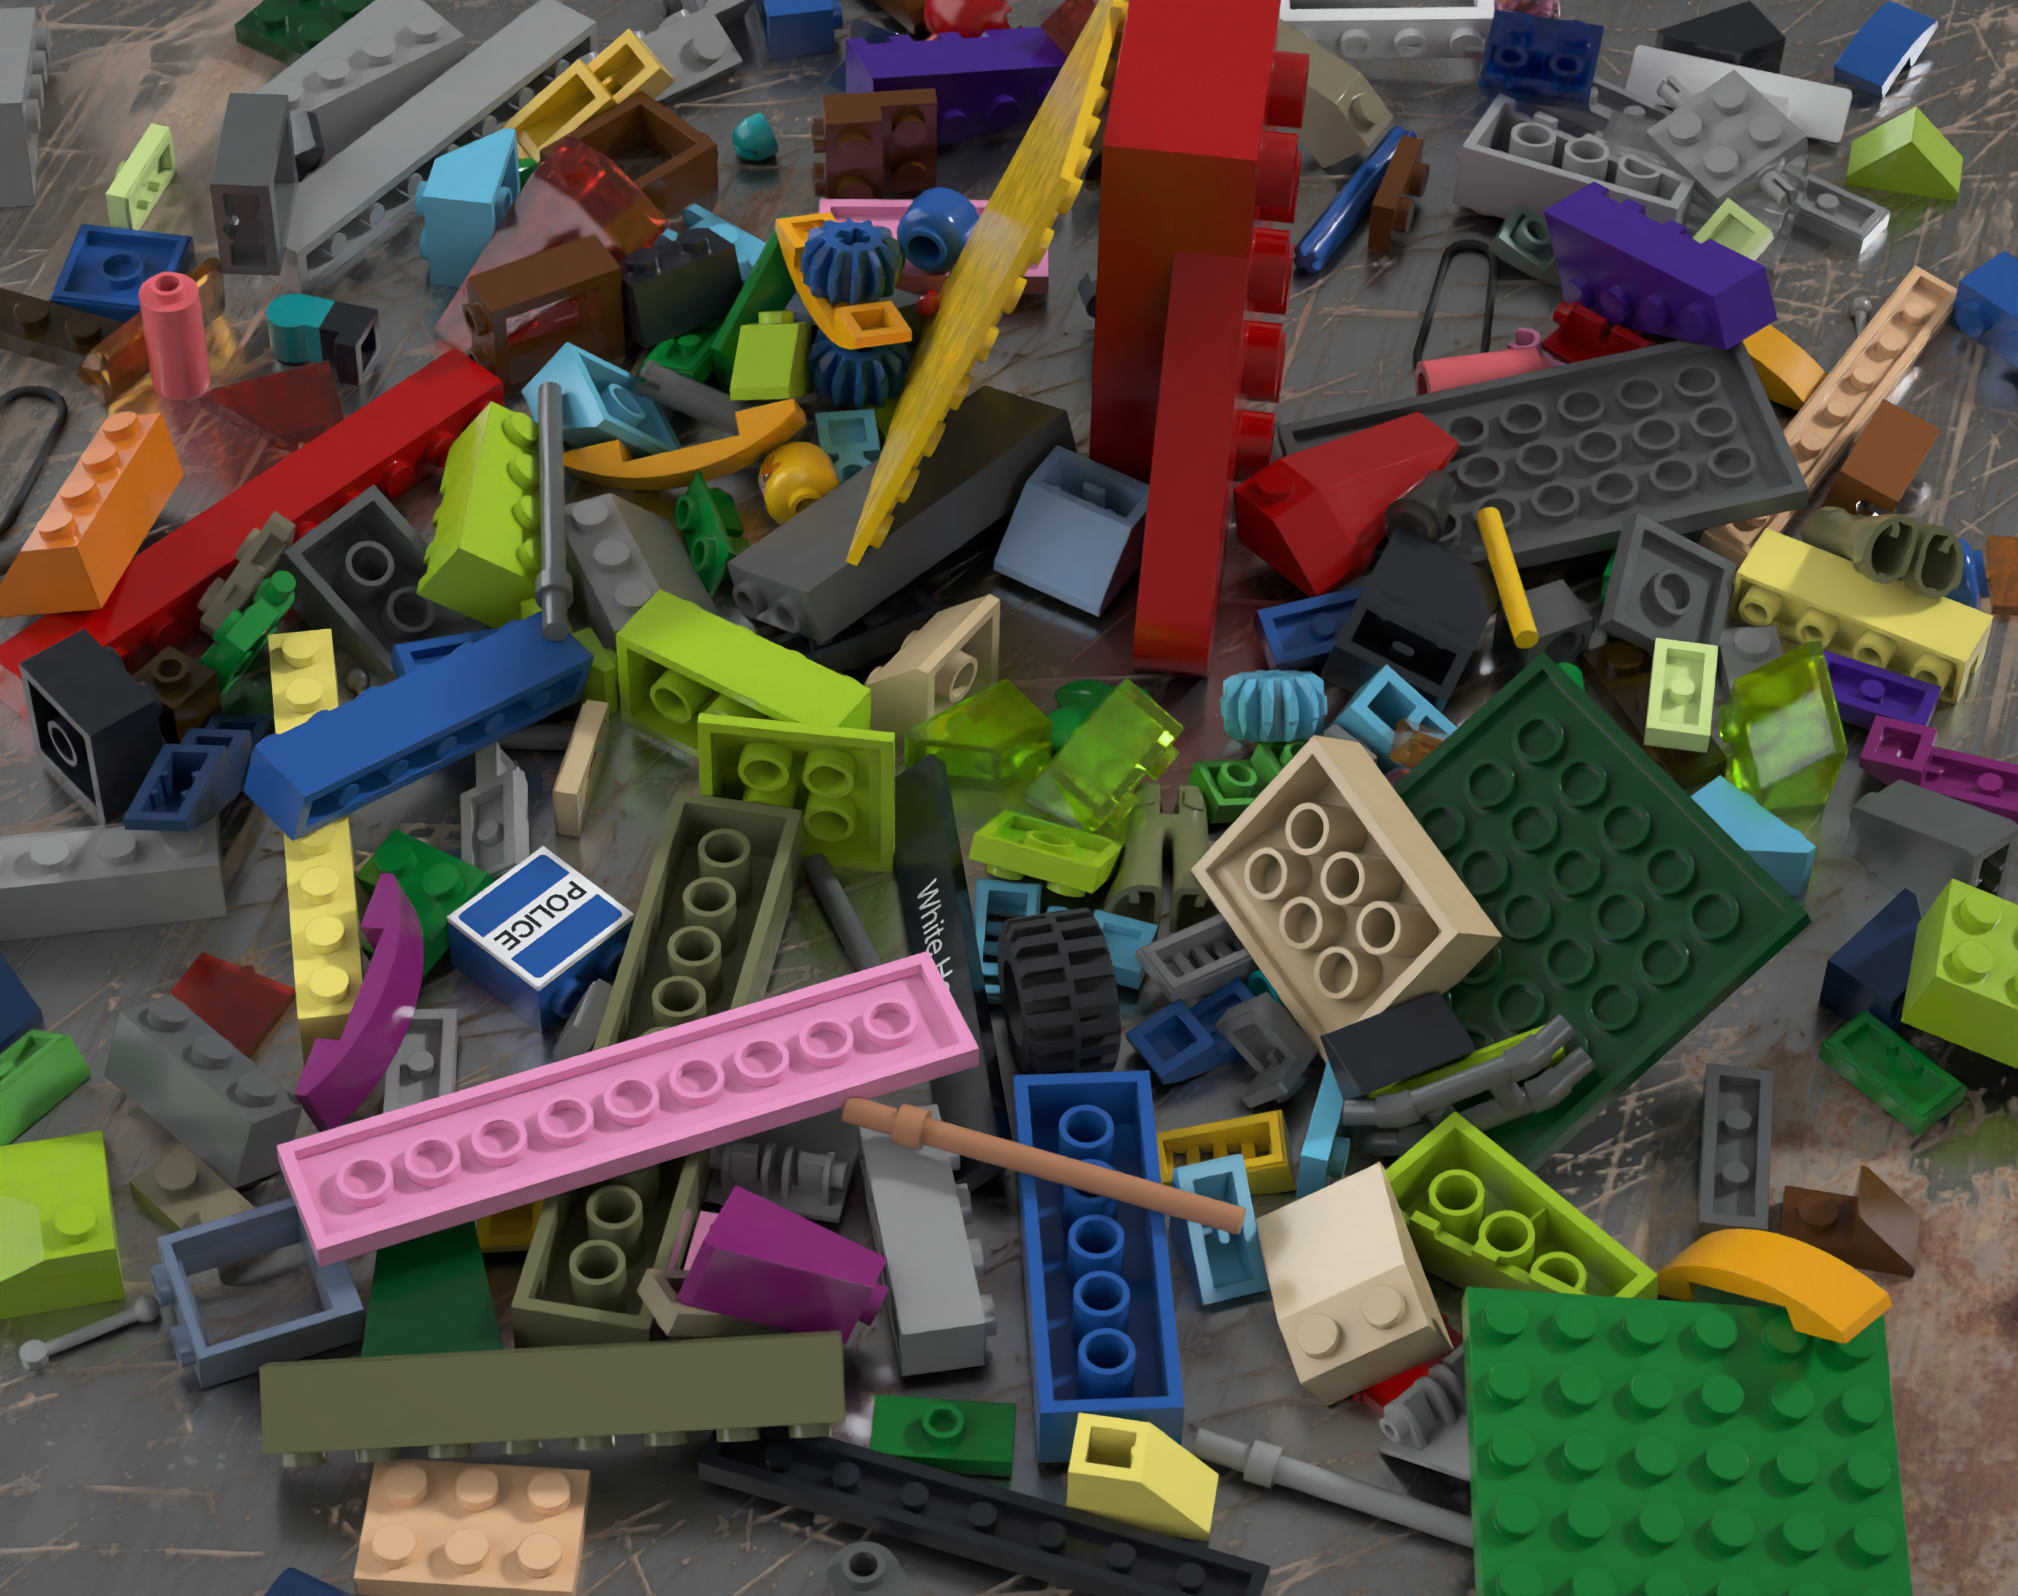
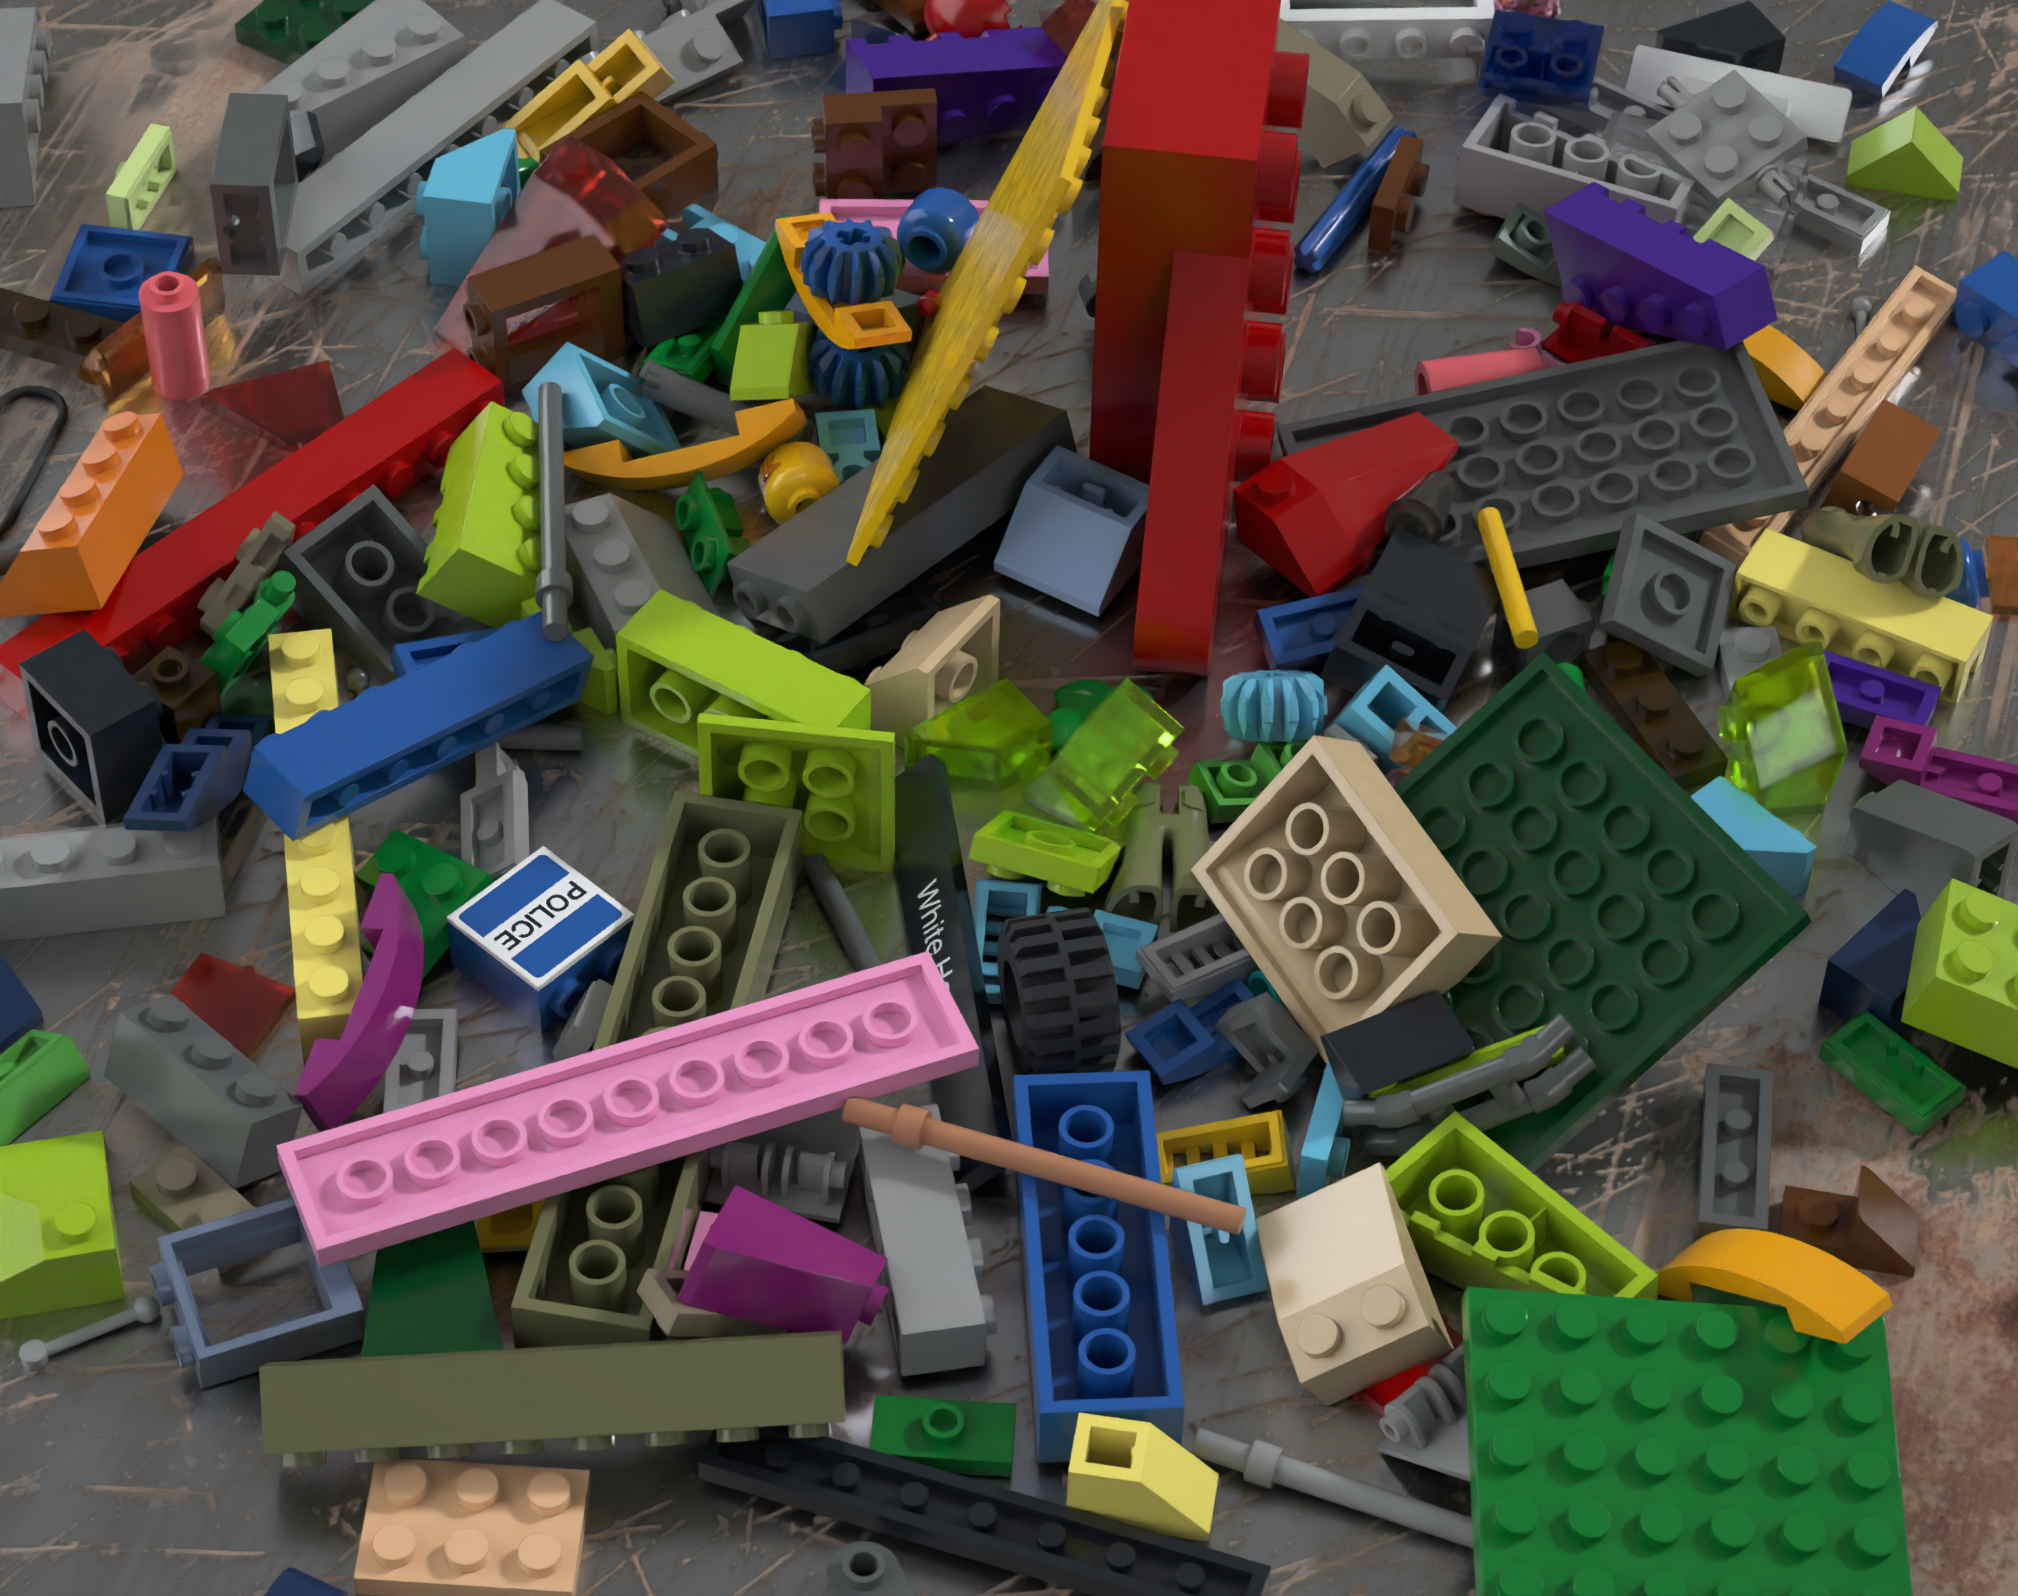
leg [266,293,382,386] -> none
tan tile [552,699,611,837] -> none
teal hinge [732,112,779,162] -> none
black piece [1413,239,1499,366] -> none
yellowish green plate [1644,638,1718,753] -> none

